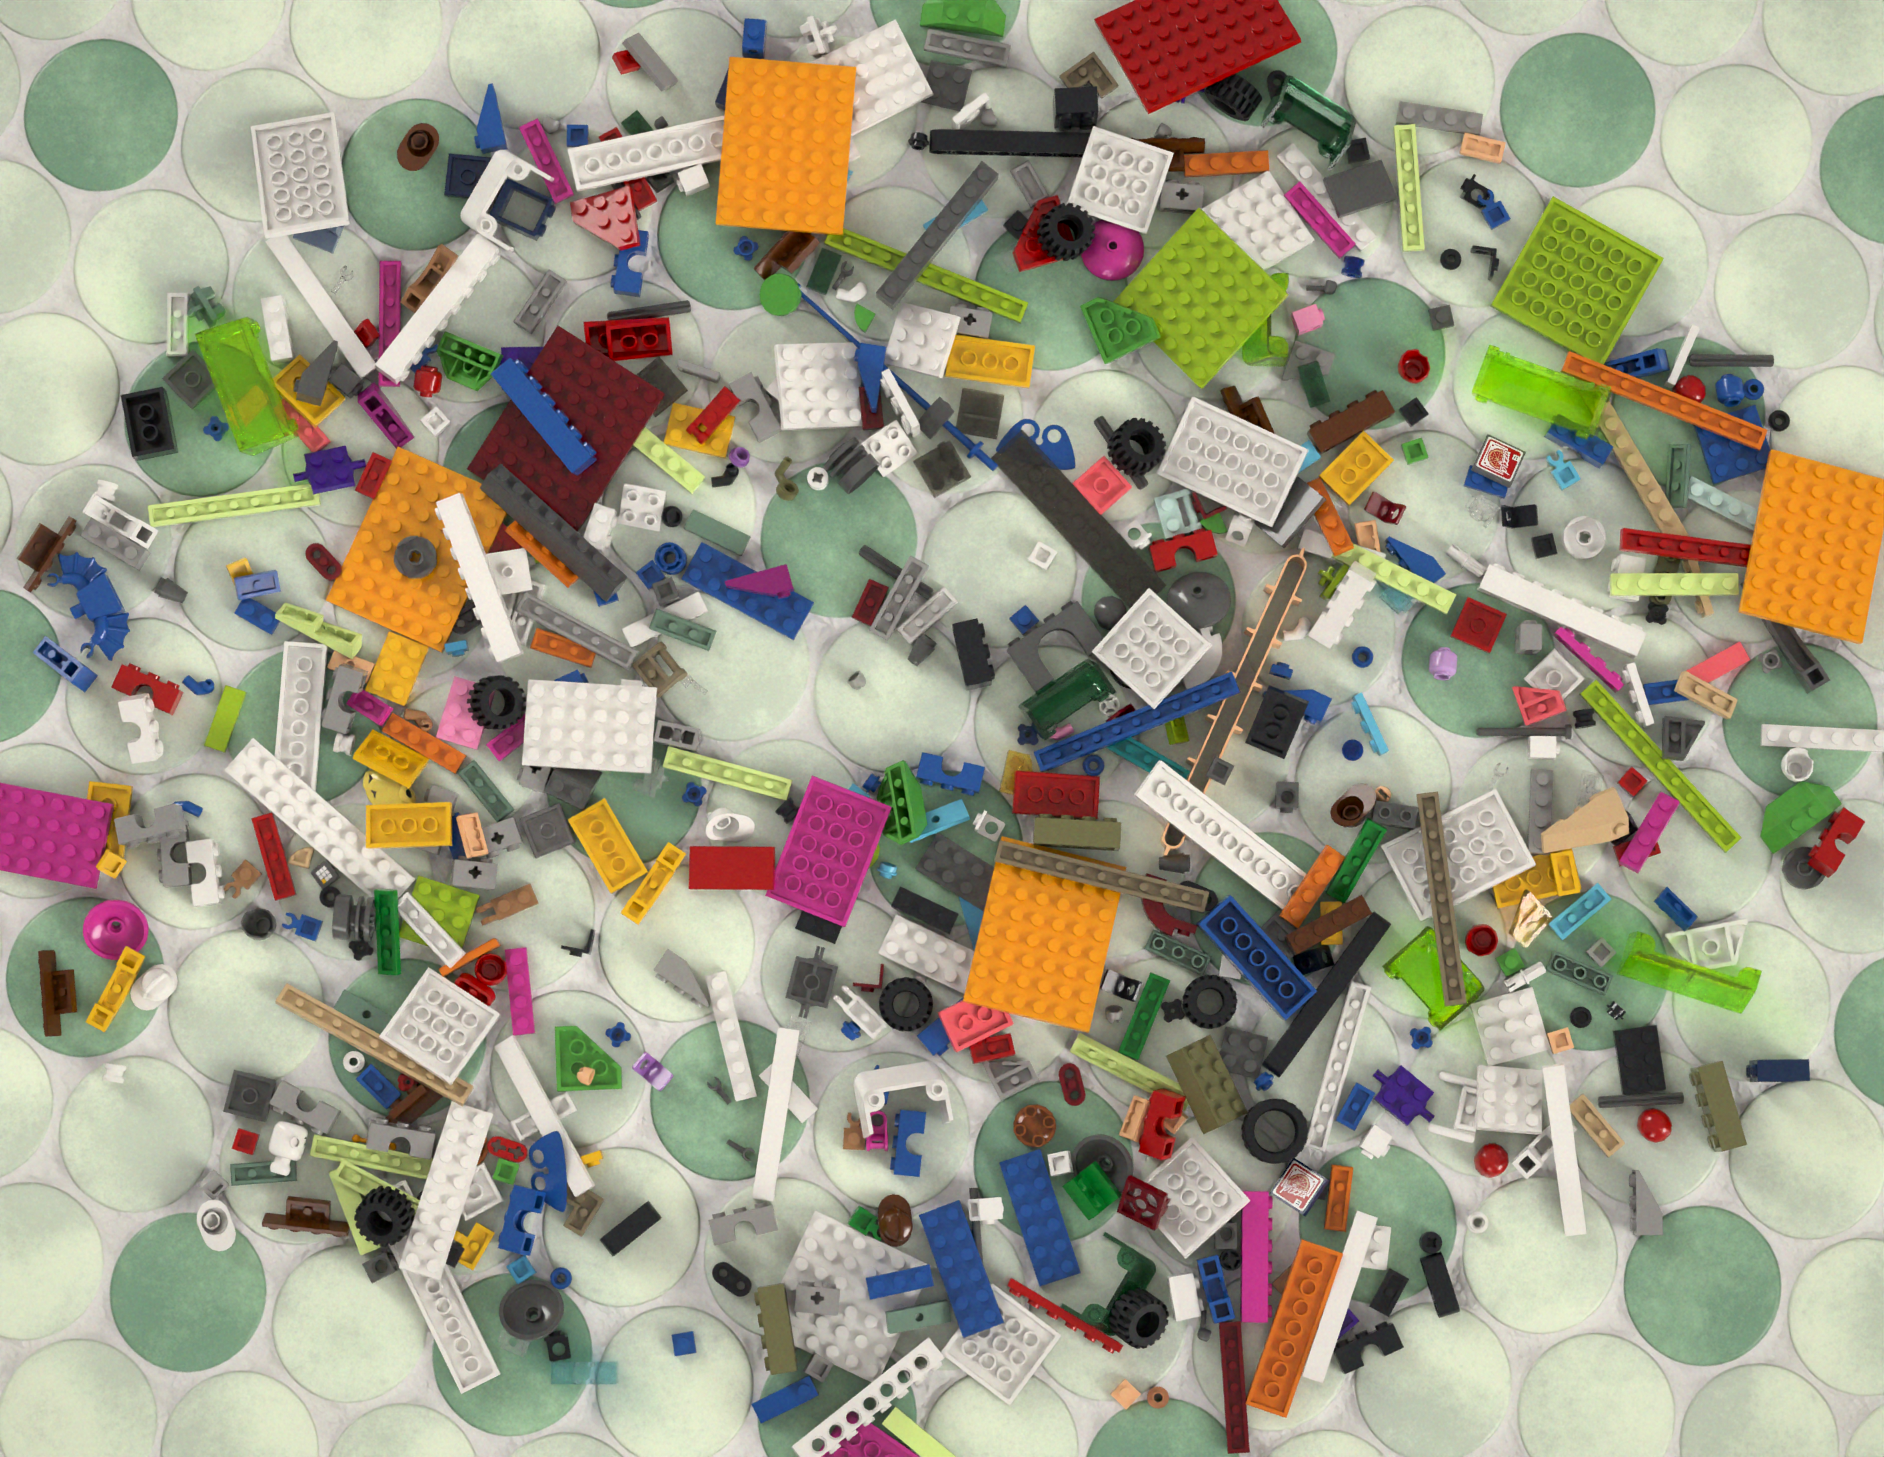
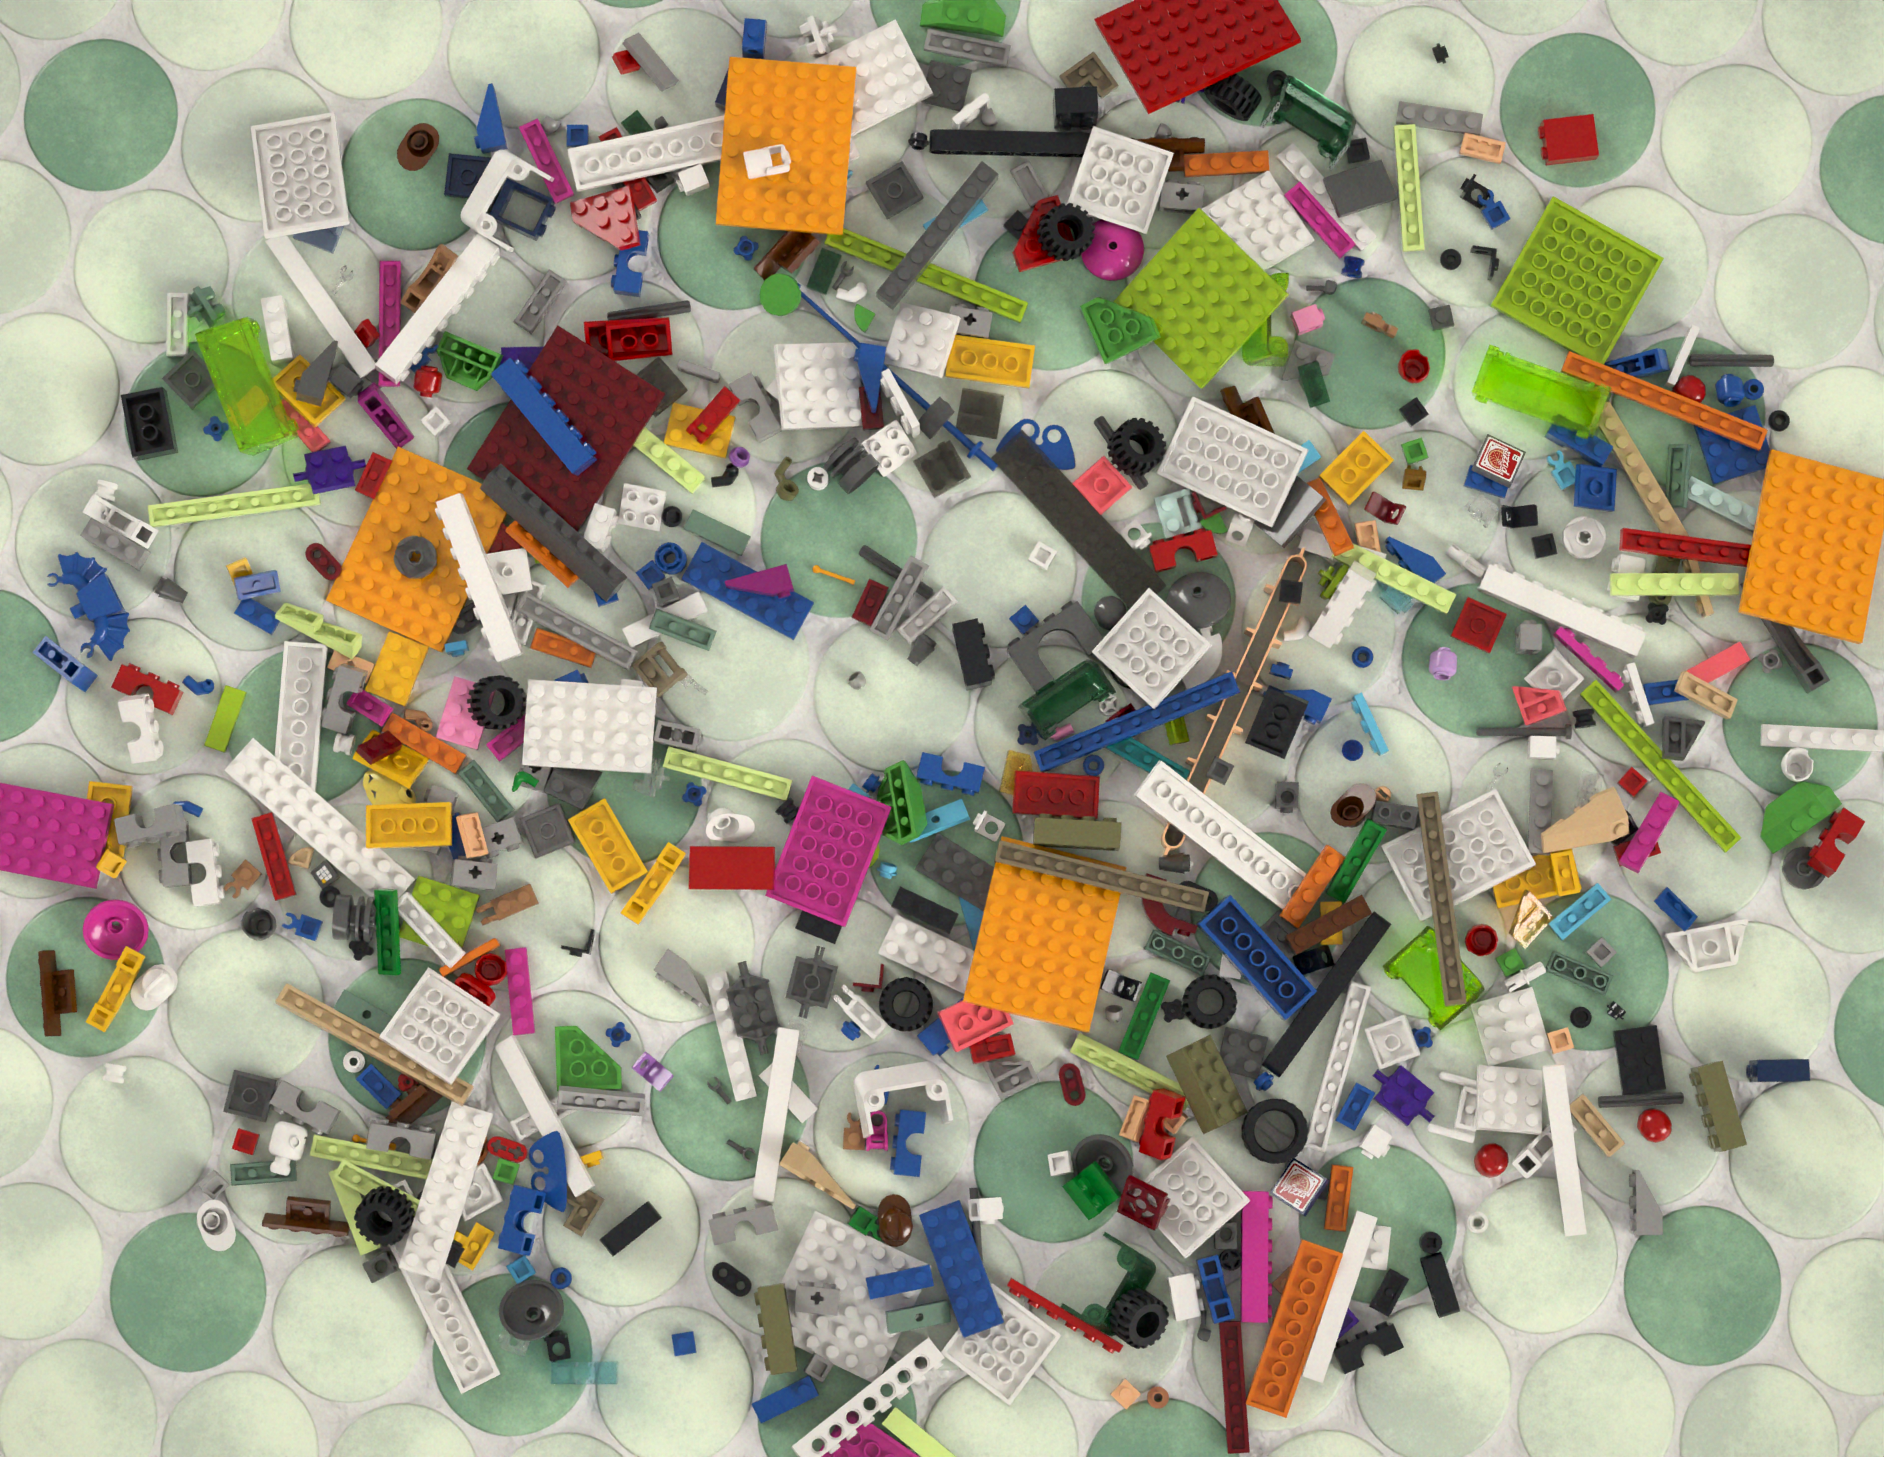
reddish brown bracket [17,516,77,593] -> none
light nougat hinge [577,1067,595,1086] -> none
blue plate [999,1149,1081,1286] -> none
dark orange dish [1013,1104,1056,1147] -> none
reddish brown brick [1307,390,1395,455] -> none
clear neon green windscreen [1617,931,1762,1014] -> none
none -> dark red plate [356,731,403,765]
none -> green animal [512,771,539,792]
none -> light grey plate [557,1086,645,1117]
none -> dark grey plate [726,961,780,1055]
none -> white piece [743,144,791,179]
none -> tan wedge [779,1141,856,1210]
none -> light orange hinge [812,565,855,585]
none -> dark grey plate [866,161,924,219]
none -> black plate [1278,580,1303,604]
none -> medium nougat plate [1361,312,1398,339]
none -> white plate [1364,1014,1421,1070]
none -> pearl gold tile [1402,465,1426,491]
none -> black plate [1432,43,1449,64]
none -> red brick [1538,114,1599,166]
none -> blue tile [1574,464,1617,512]

